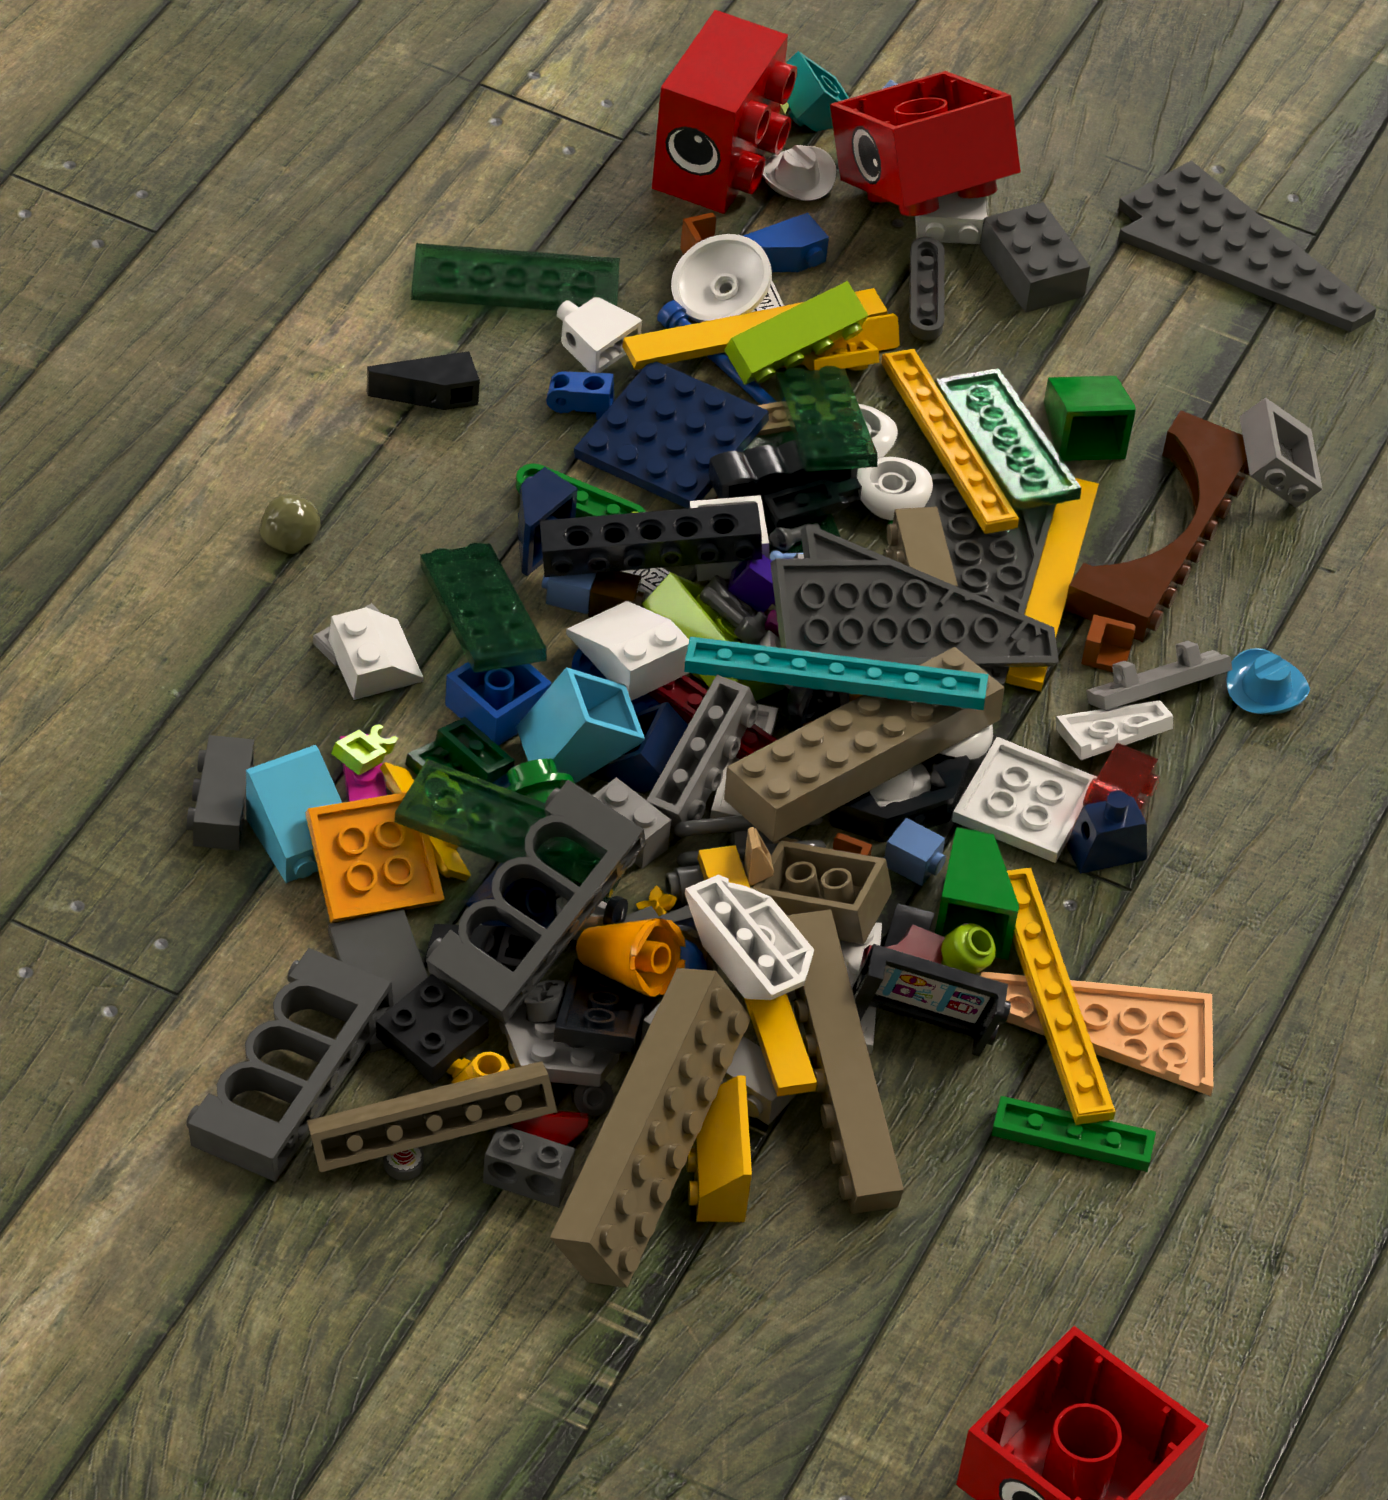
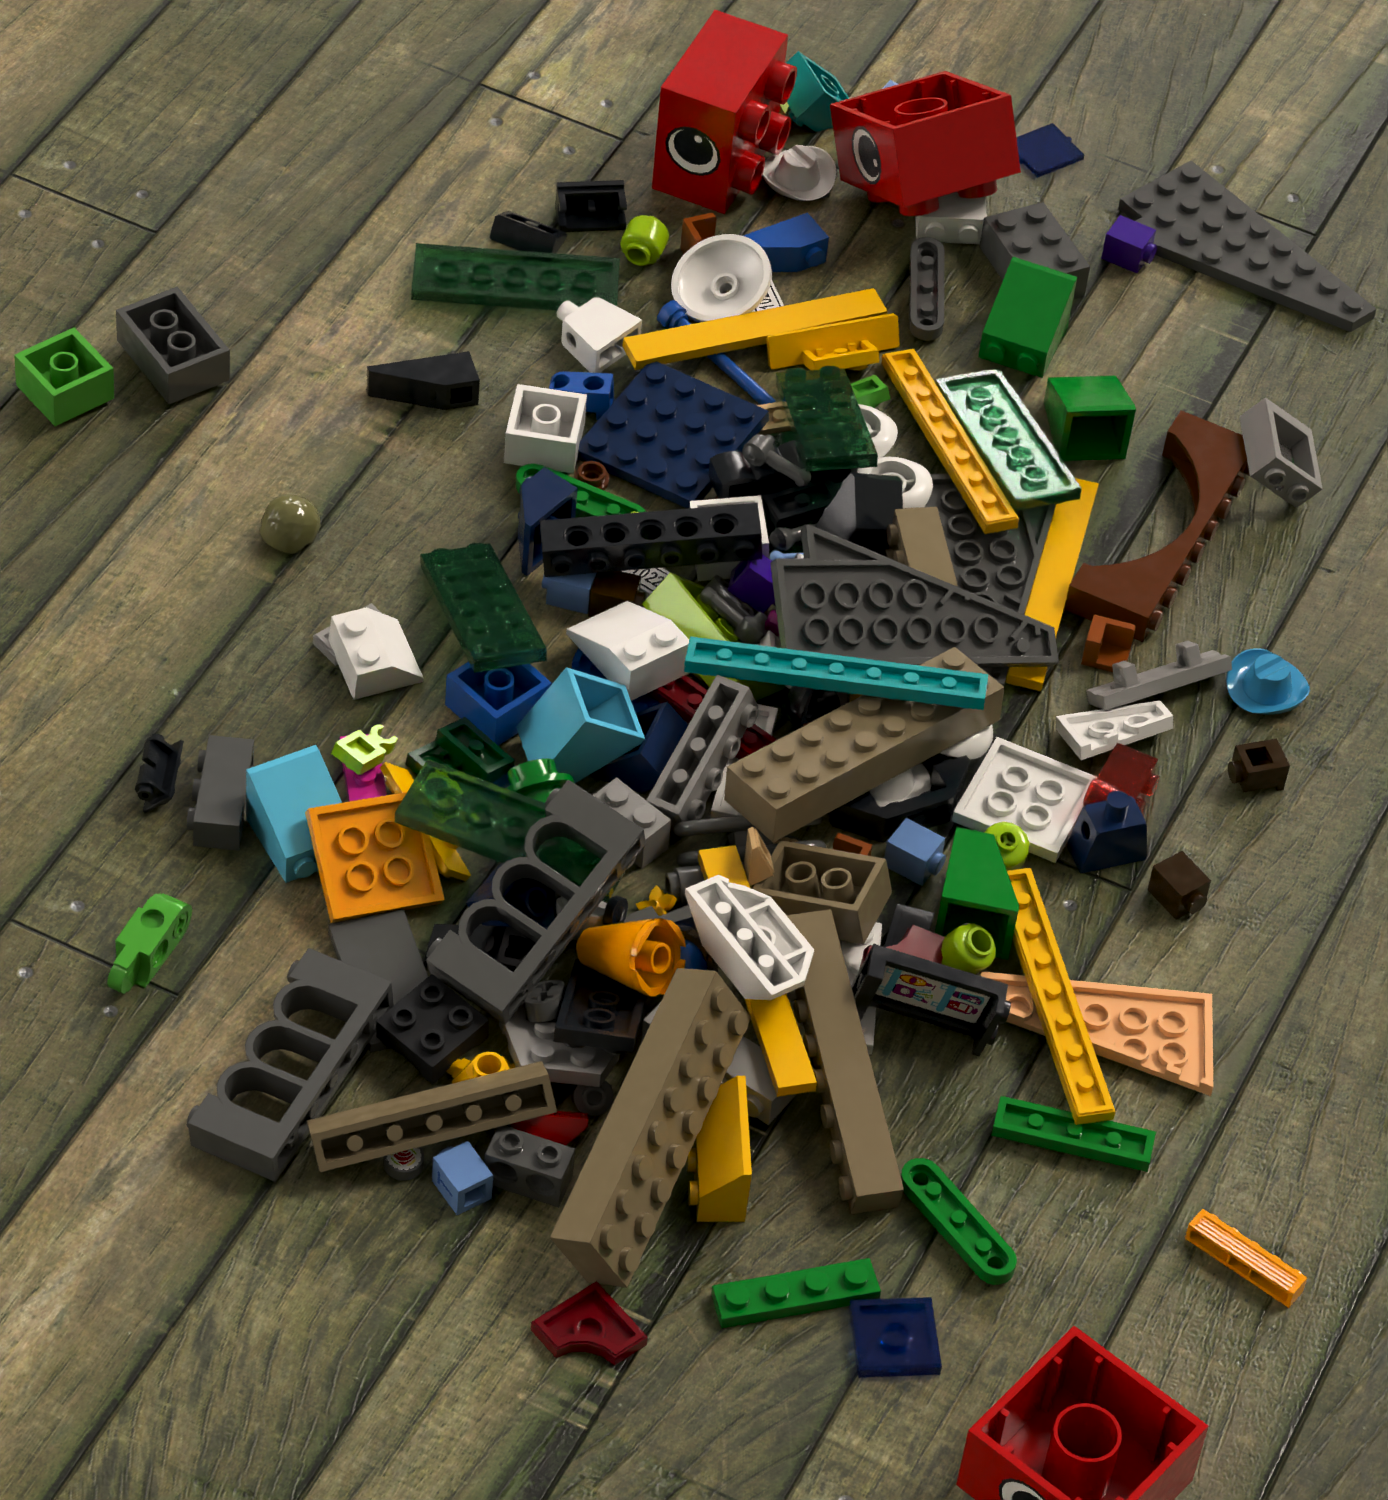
lime brick [724,281,869,385] -> none
none -> bright green brick [14,327,114,426]
none -> bright green piece [107,893,192,994]
none -> dark grey brick [116,286,230,405]
none -> black hinge [135,734,184,813]
none -> medium blue brick [432,1141,493,1215]
none -> black slope [490,211,568,261]
none -> white brick [504,384,587,474]
none -> dark red tile [531,1281,648,1366]
none -> black hinge [555,180,627,232]
none -> reddish brown plate [574,461,609,490]
none -> lime head [620,215,669,266]
none -> green plate [711,1258,881,1329]
none -> dark grey piece [742,434,811,486]
none -> black slope [815,472,903,555]
none -> bright green plate [844,375,890,408]
none -> clear blue tile [849,1297,942,1378]
none -> green plate [901,1158,1017,1285]
none -> green slope [978,257,1077,378]
none -> lime head [984,822,1030,871]
none -> clear blue piece [1016,123,1084,178]
none -> dark purple brick [1101,215,1157,273]
none -> dark brown brick [1147,851,1211,920]
none -> light orange piece [1185,1209,1307,1308]
none -> dark brown brick [1228,738,1290,792]

